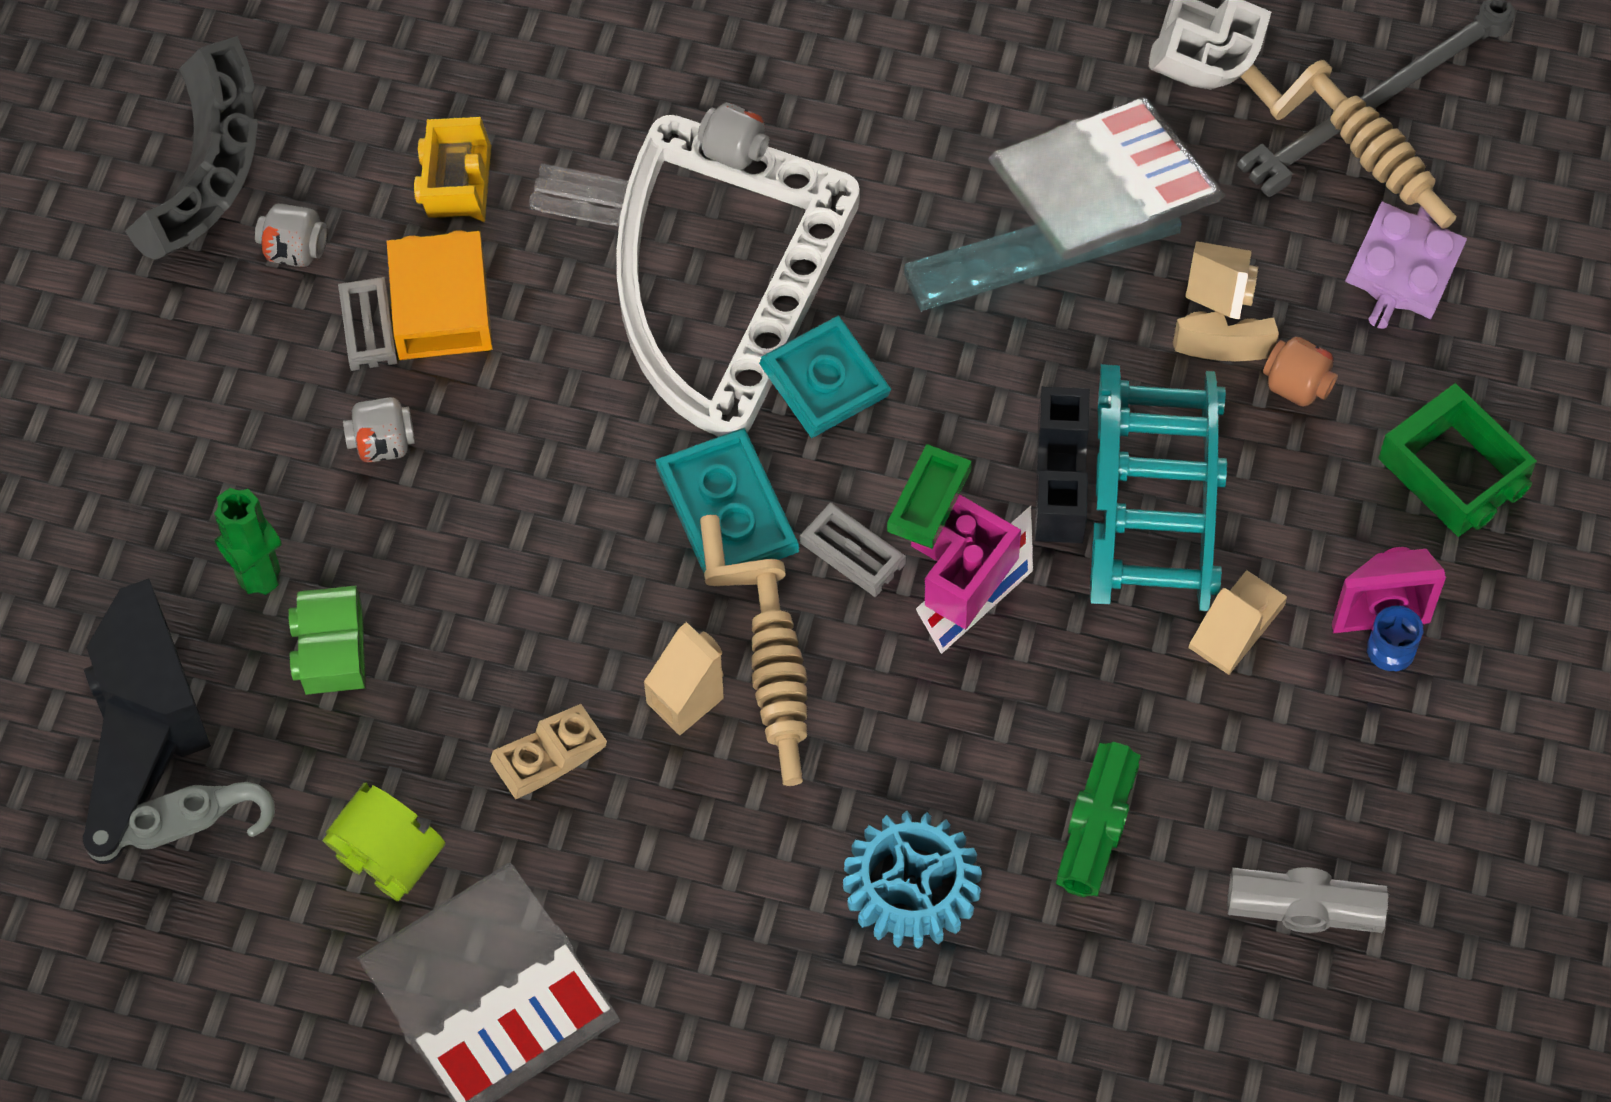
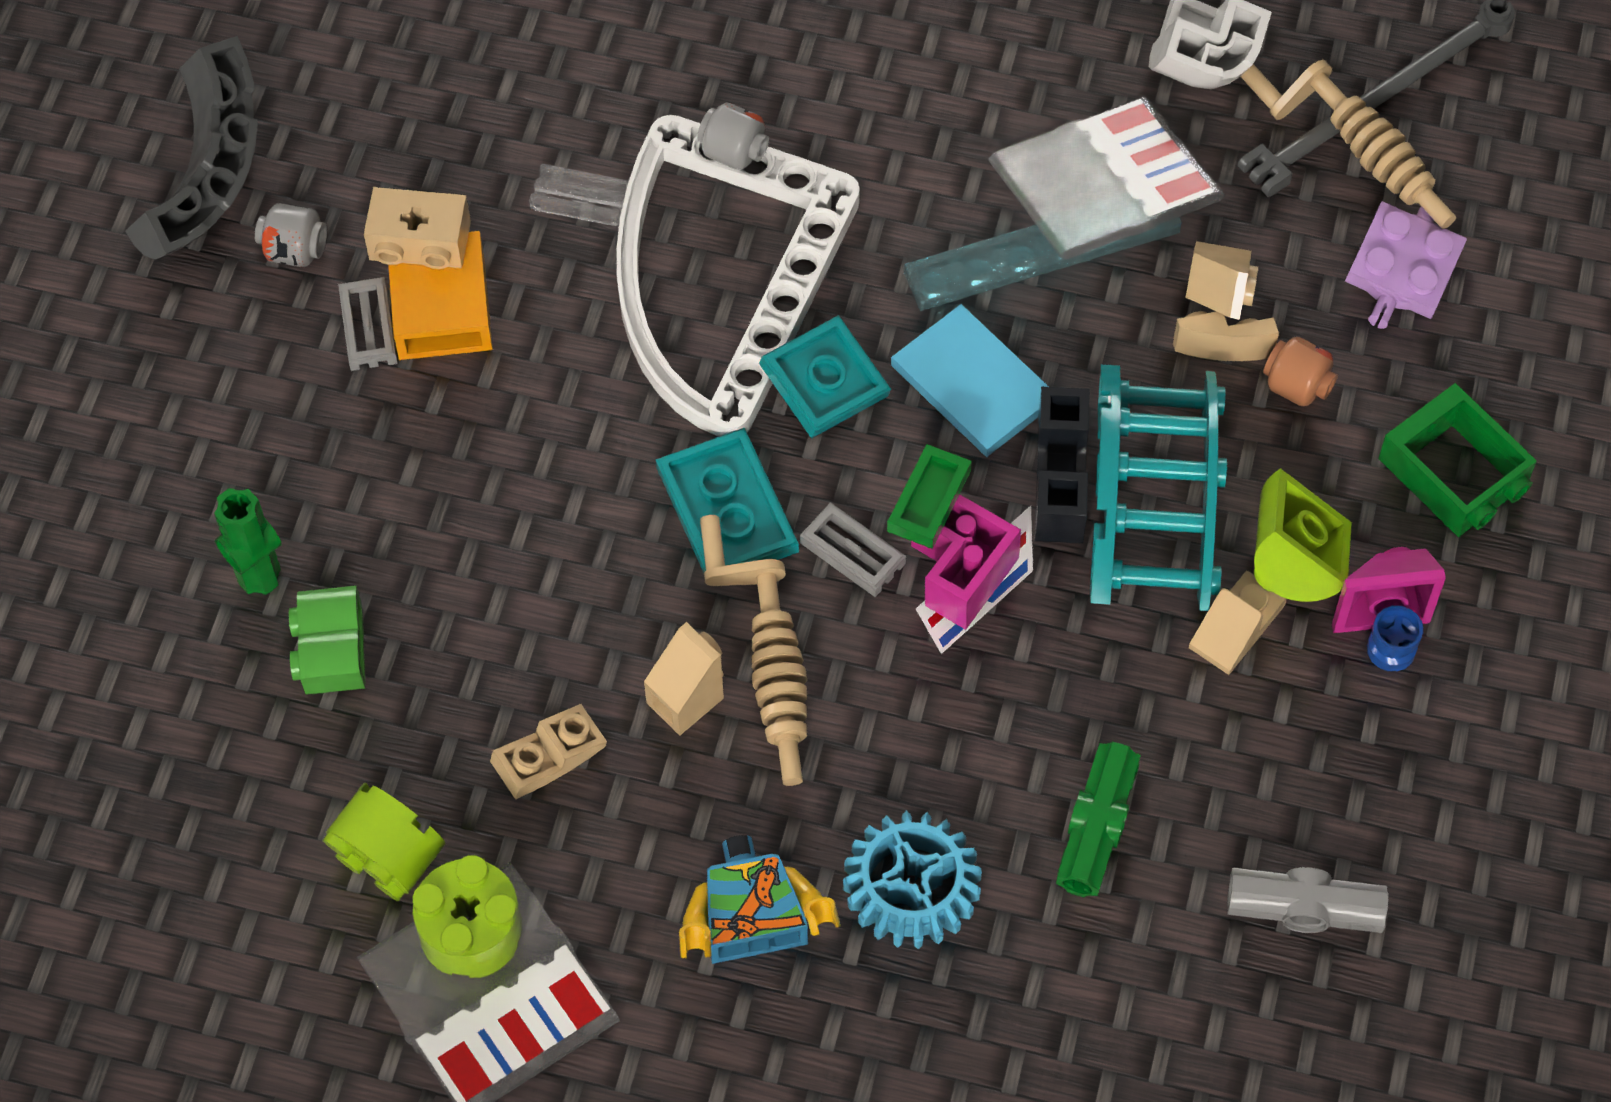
black slope [82,578,275,864] -> none
light grey head [343,397,415,463] -> none
yellow window [414,117,491,222] -> none
none -> tan brick [364,187,471,269]
none -> lime brick [413,855,522,978]
none -> torso [679,835,841,964]
none -> medium azure tile [891,304,1049,457]
none -> lime brick [1254,468,1352,602]

